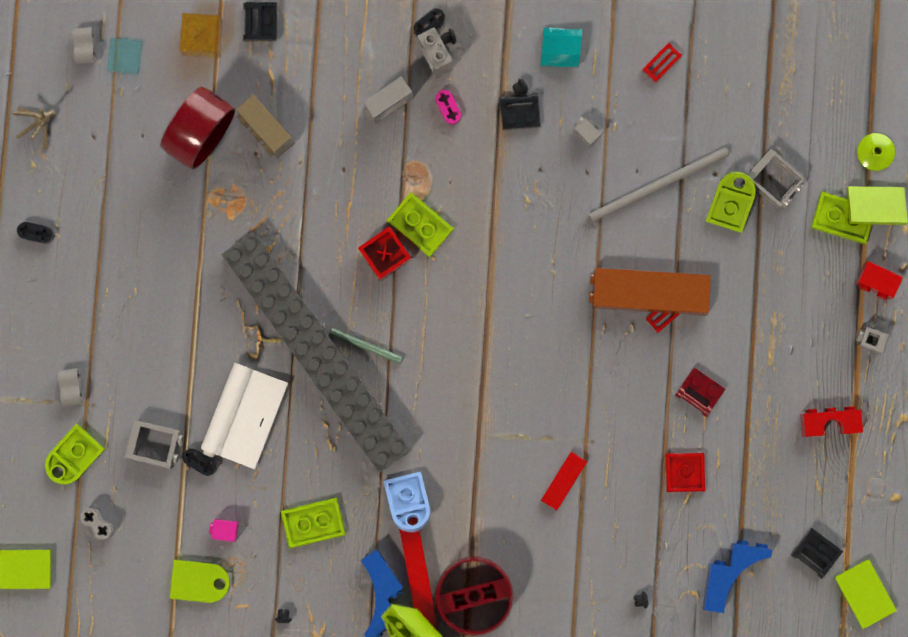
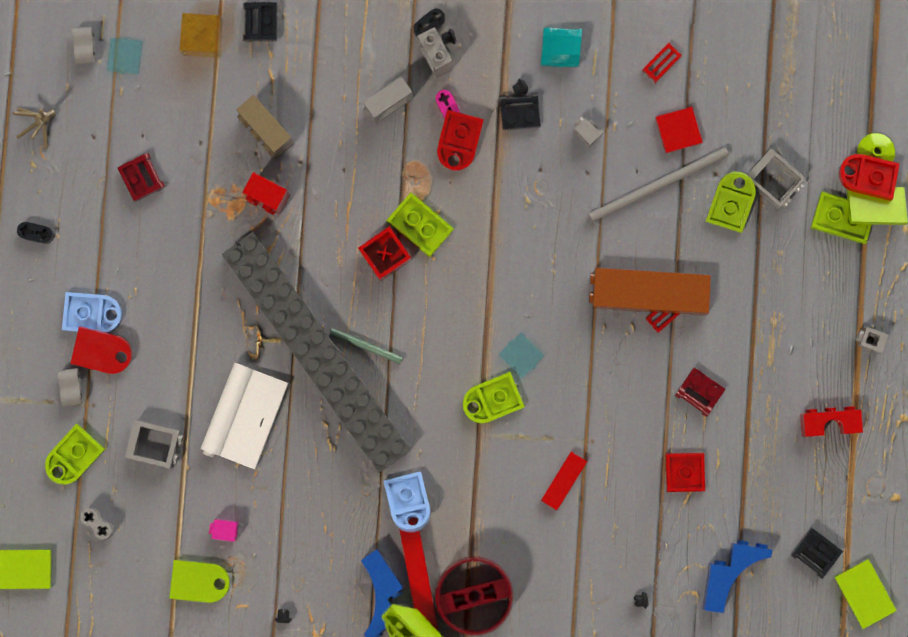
dark red cylinder [160,86,235,170] -> none
black beam [183,449,217,476] -> none
lime tile [281,497,346,549] -> none
red brick [855,261,903,301] -> none
none -> light blue tile [62,292,122,333]
none -> red tile [70,326,132,374]
none -> dark red plate [117,153,165,202]
none -> red brick [242,172,290,216]
none -> red tile [437,110,484,171]
none -> lime tile [463,372,525,423]
none -> clear light blue piece [498,333,544,378]
none -> red tile [655,107,703,154]
none -> red tile [839,154,900,201]

